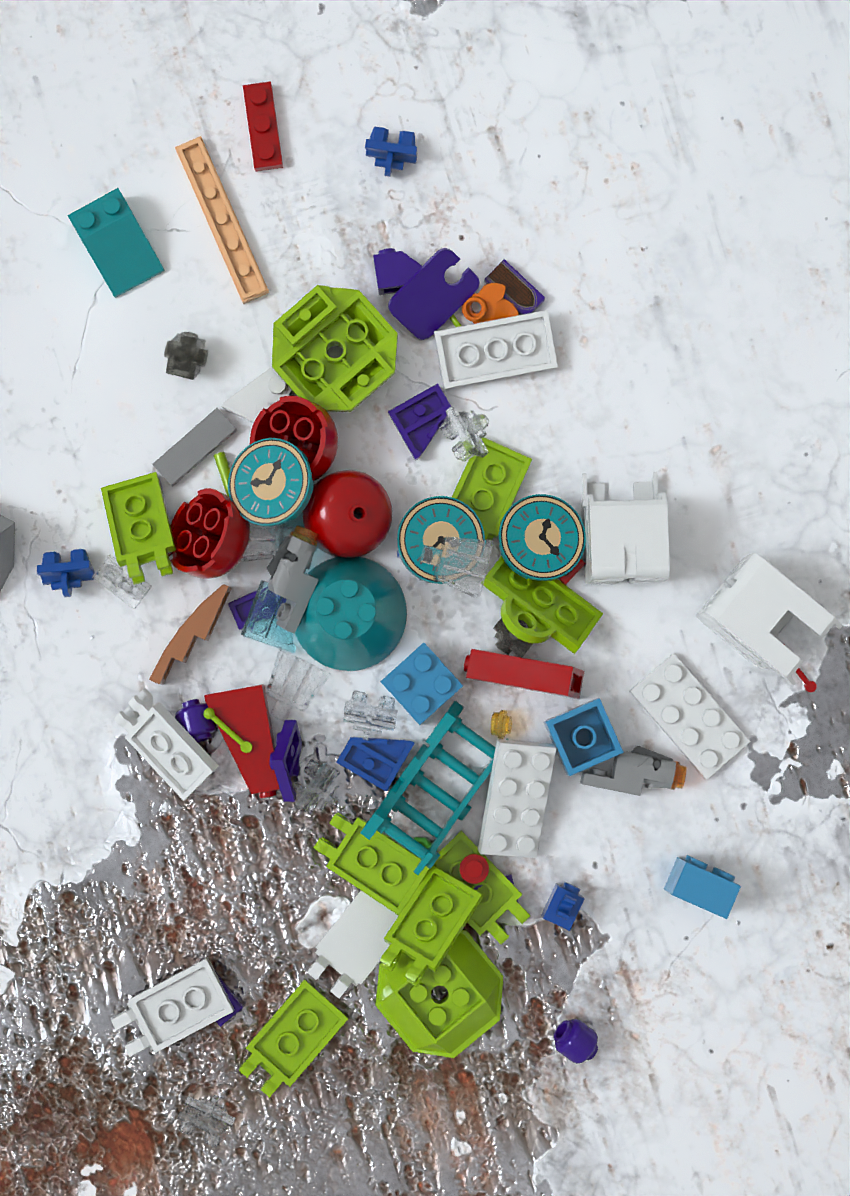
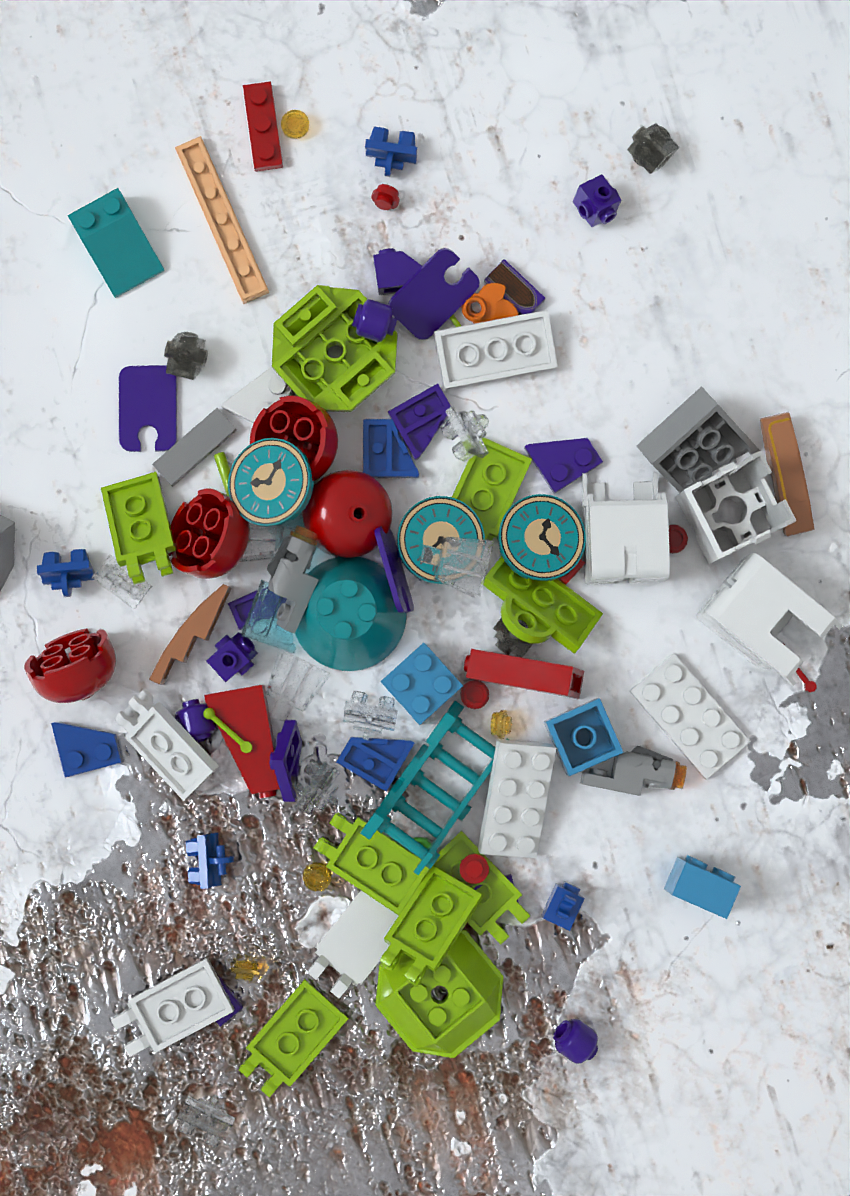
none -> red cylinder [24,628,116,703]
none -> blue wing [51,722,123,777]
none -> dark purple piece [118,365,177,452]
none -> blue hips [186,833,234,889]
none -> dark purple brick [206,632,258,683]
none -> clear yellow plate [230,960,260,982]
none -> clear yellow plate [281,110,310,139]
none -> clear yellow plate [303,862,332,891]
none -> dark purple head [352,299,397,342]
none -> blue wing [363,419,419,478]
none -> red plate [371,184,400,210]
none -> dark purple piece [375,527,414,613]
none -> red plate [460,680,489,709]
none -> dark purple wing [524,438,603,494]
none -> dark purple brick [572,174,622,227]
none -> clear smoke brick [627,123,680,174]
none -> light grey wedge [636,386,759,493]
none -> red plate [669,524,688,554]
none -> white piece [675,451,797,564]
none -> nougat slope [760,412,815,536]

